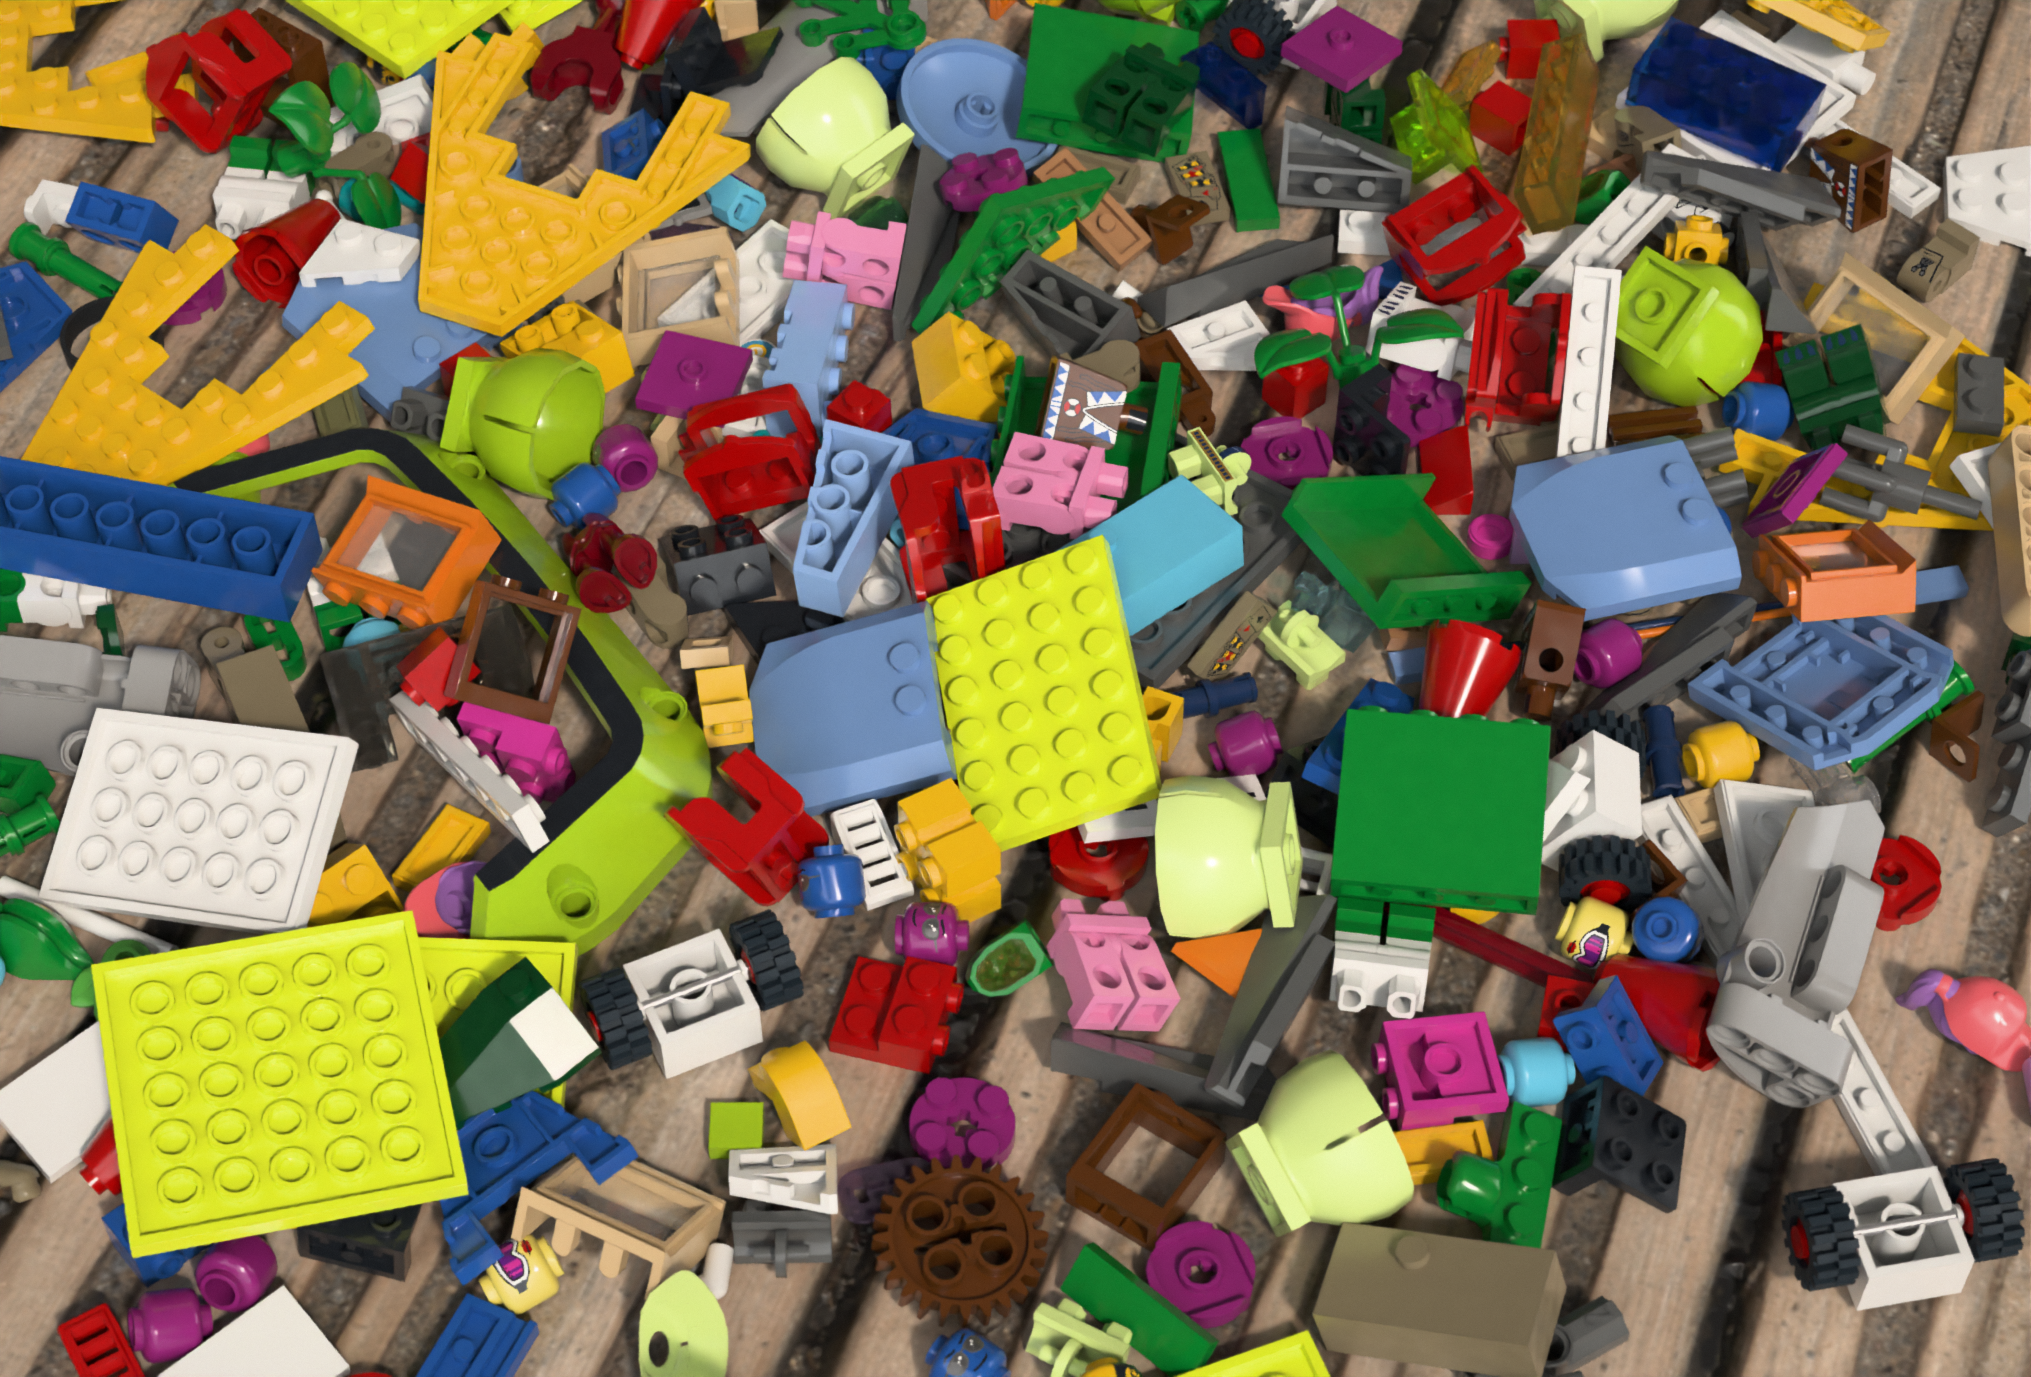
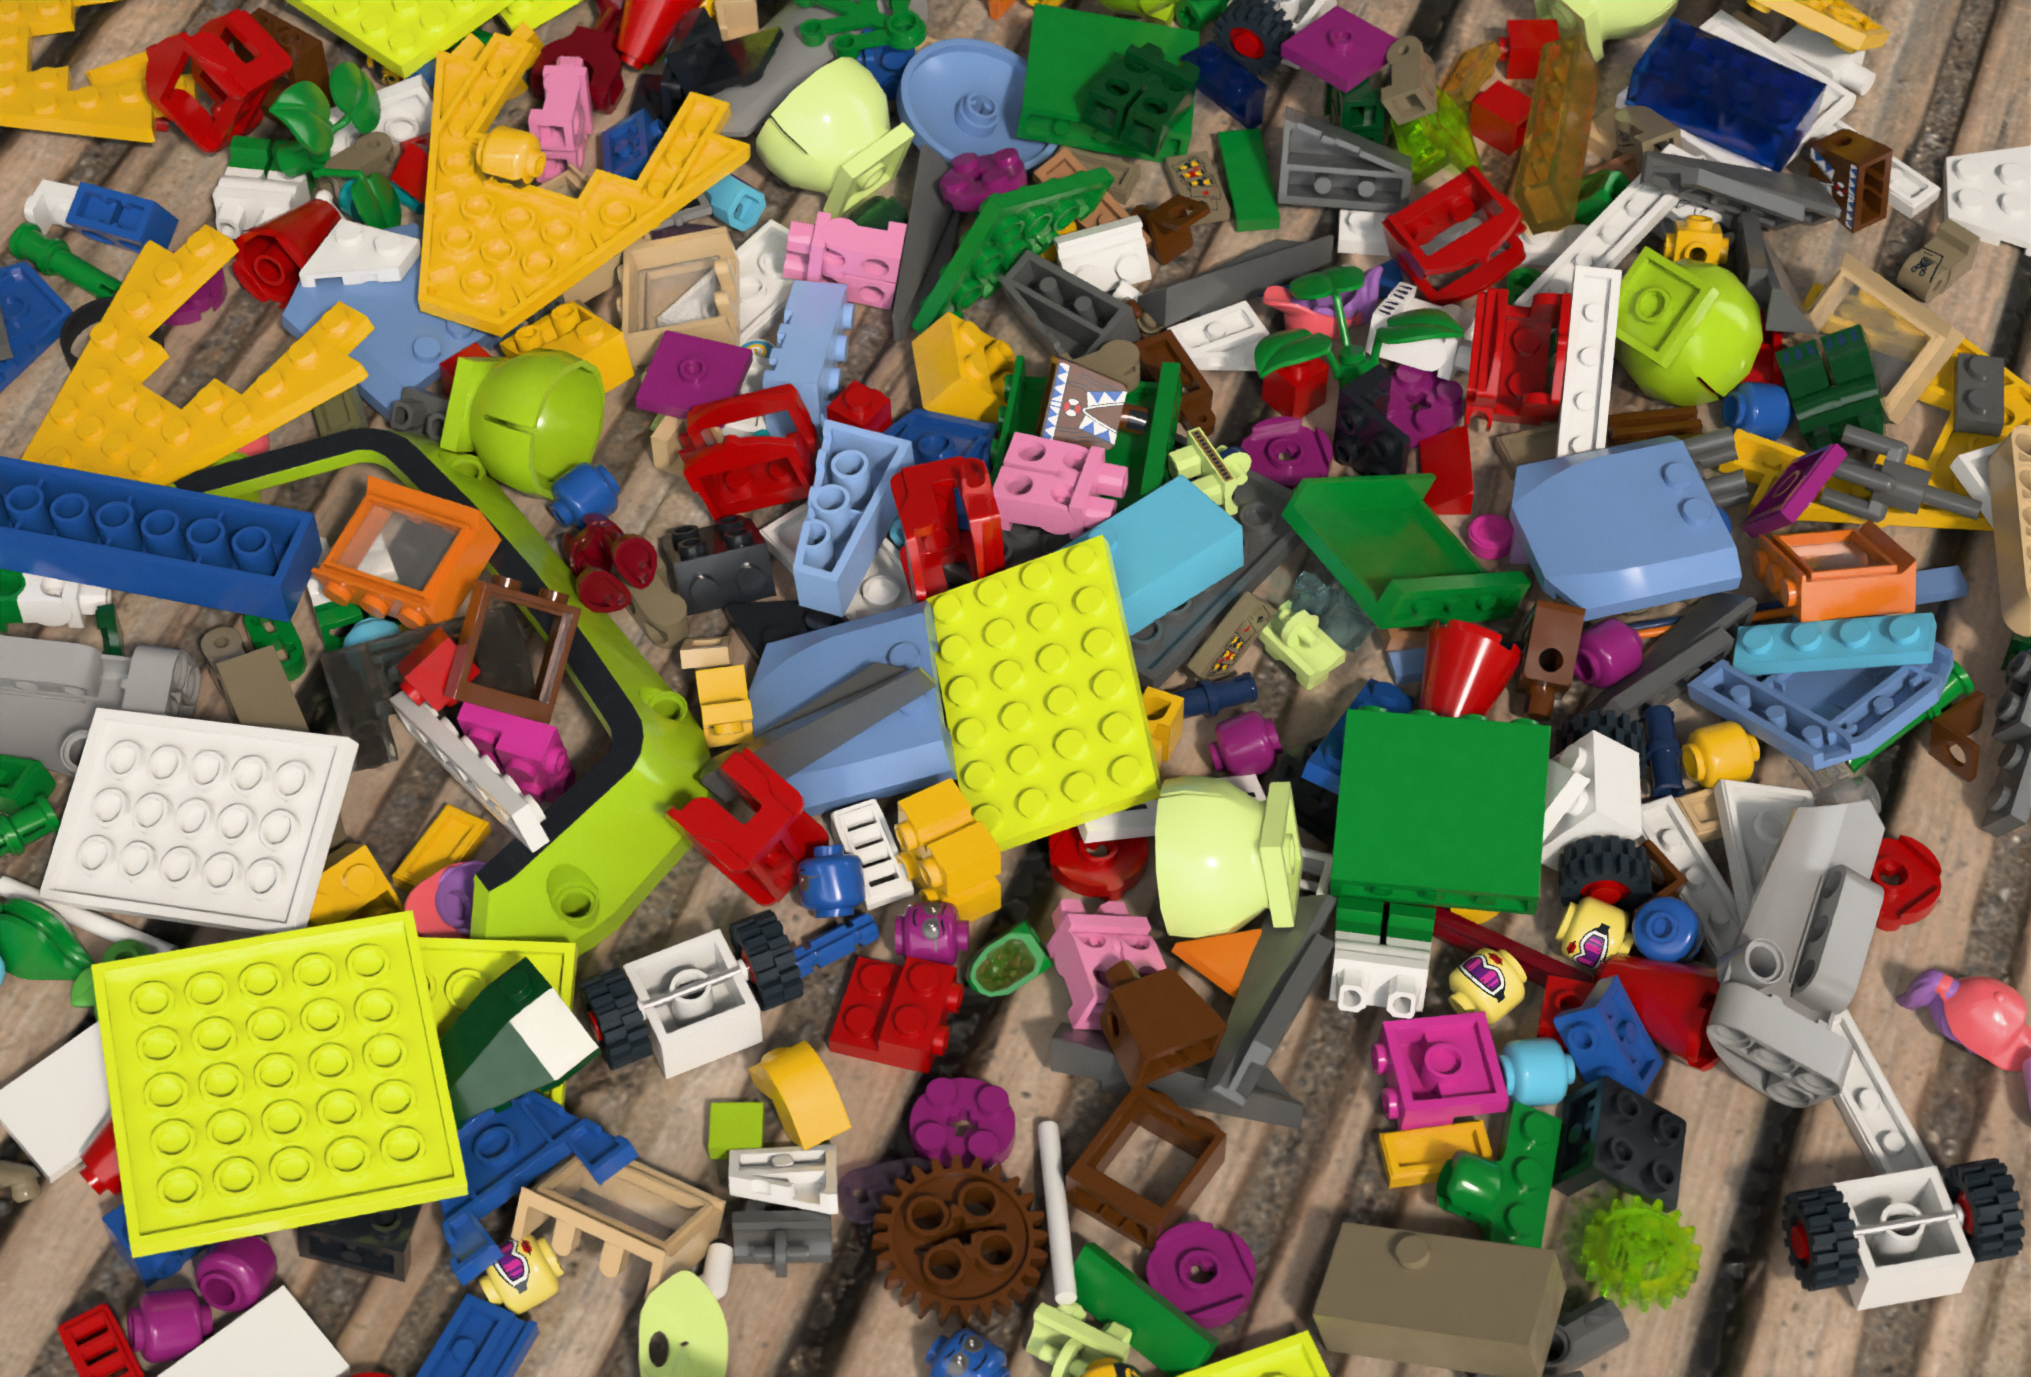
magenta head [592,424,658,492] -> none
yellowish green plate [1225,1050,1414,1237] -> none
none -> yellow head [476,125,546,189]
none -> bright pink hips [528,56,594,183]
none -> dark grey wedge [700,662,937,803]
none -> blue axle [791,913,879,979]
none -> white bar [1038,1121,1077,1305]
none -> white plate [1053,215,1152,292]
none -> reddish brown torso [1099,960,1228,1090]
none -> dark tan leg [1381,36,1437,125]
none -> light yellow head [1448,948,1527,1025]
none -> clear neon green gear [1580,1196,1702,1313]
none -> medium azure plate [1733,612,1937,676]

